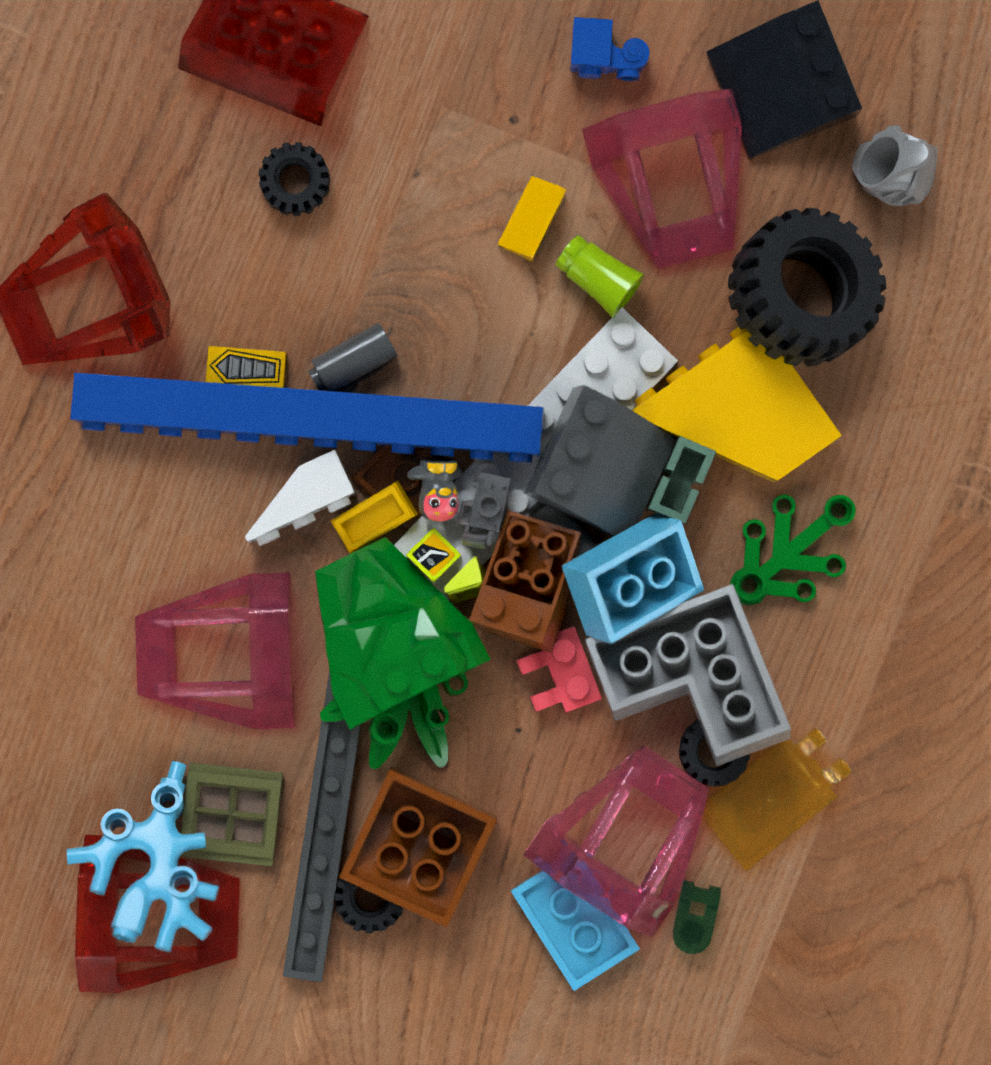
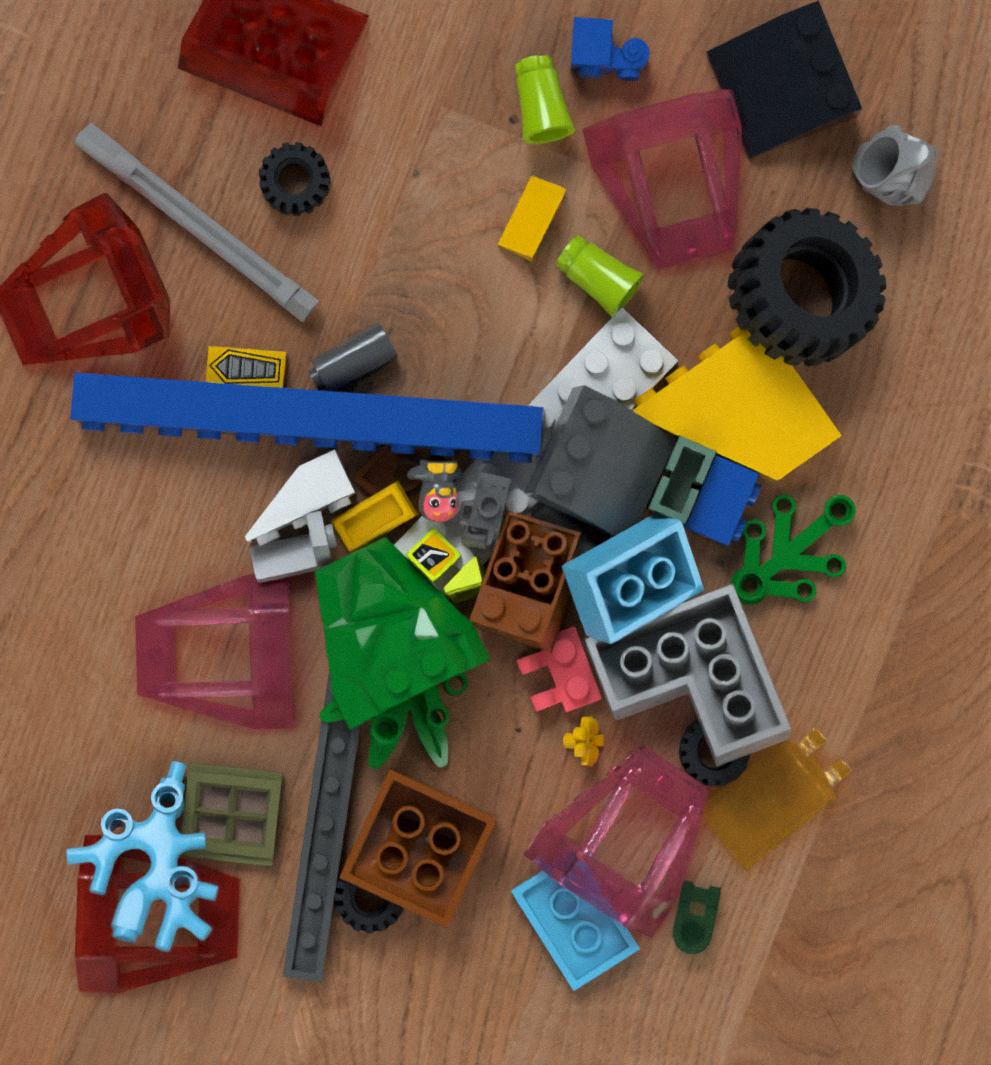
none -> light grey piece [74,123,319,322]
none -> light grey bracket [250,511,337,583]
none -> lime plant [515,55,576,144]
none -> yellow plant [563,716,604,767]
none -> blue brick [684,455,762,547]

